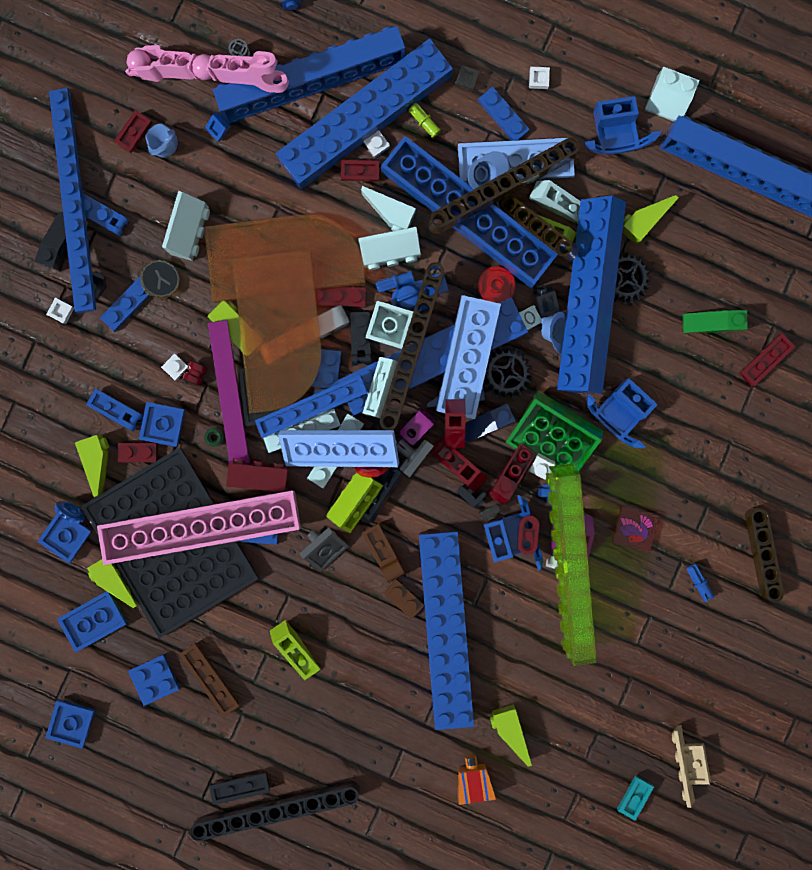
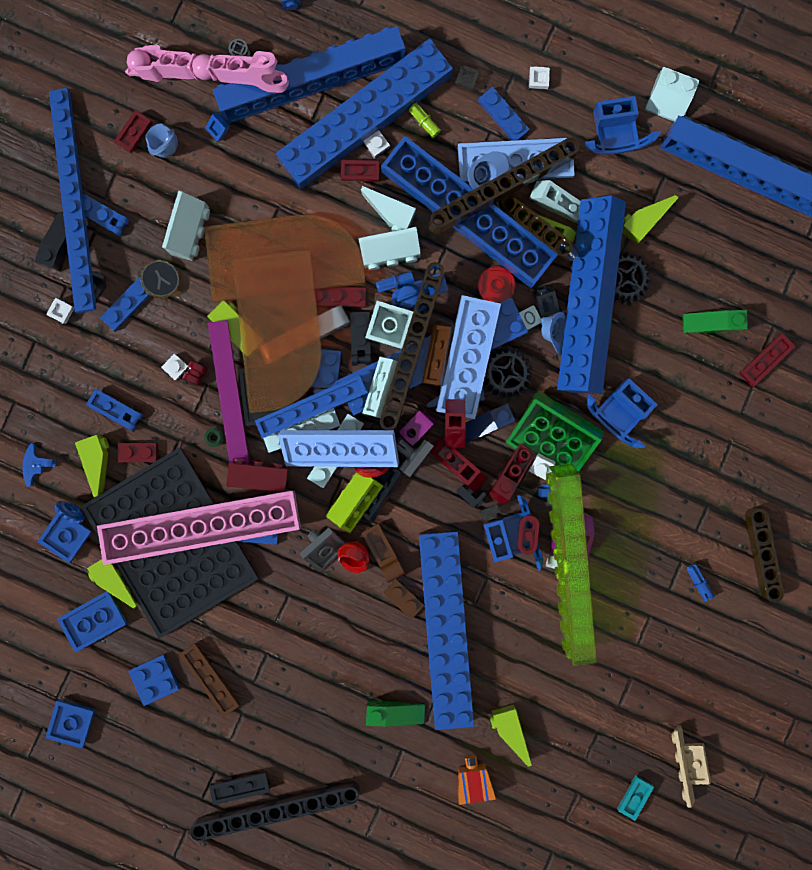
blue plate [139,402,185,447] -> none
lime slope [270,620,320,680] -> none
tile [611,506,659,553] -> none
none -> blue piece [22,443,56,487]
none -> red piece [338,541,370,573]
none -> green slope [366,700,425,727]
none -> reddish brown plate [422,325,454,386]

